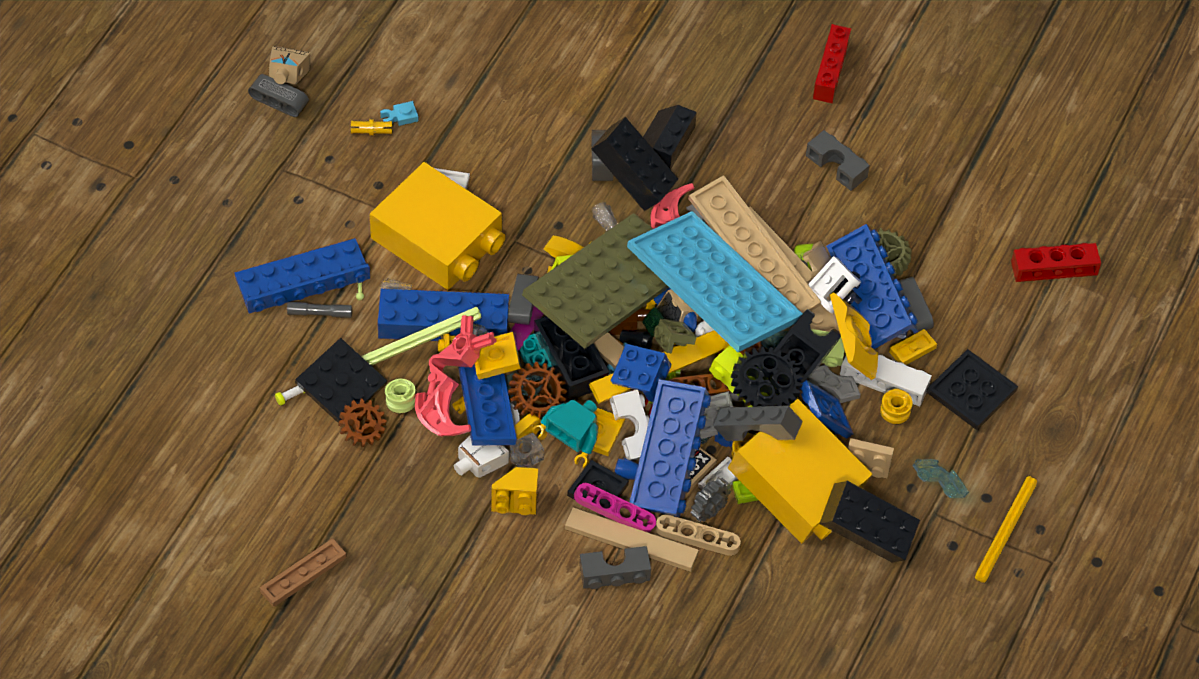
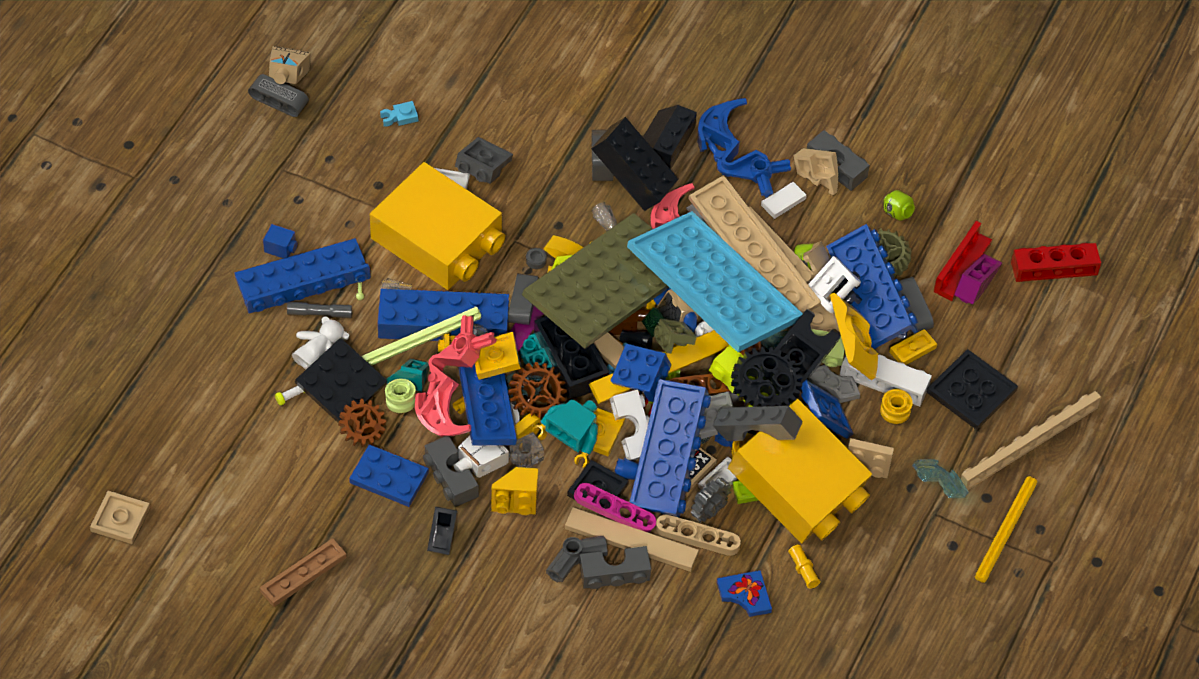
yellow pin [351,119,392,136] -> none
red brick [813,24,851,103] -> none
black brick [819,481,920,563] -> none
none -> tan plate [90,491,150,544]
none -> blue brick [263,224,298,259]
none -> white piece [292,317,349,370]
none -> blue plate [349,445,429,507]
none -> teal slope [386,359,430,392]
none -> dark grey arch [423,436,479,507]
none -> black slope [427,506,458,555]
none -> dark grey plate [455,137,513,184]
none -> dark grey tile [526,248,547,269]
none -> dark grey piece [546,535,608,583]
none -> blue piece [697,98,791,198]
none -> blue tile [716,570,772,617]
none -> white tile [761,182,806,219]
none -> yellow pin [788,545,820,589]
none -> tan slope [793,148,838,195]
none -> lime head [884,190,915,221]
none -> red fence [934,221,992,301]
none -> magenta slope [954,254,1002,304]
none -> tan plate [959,391,1101,492]

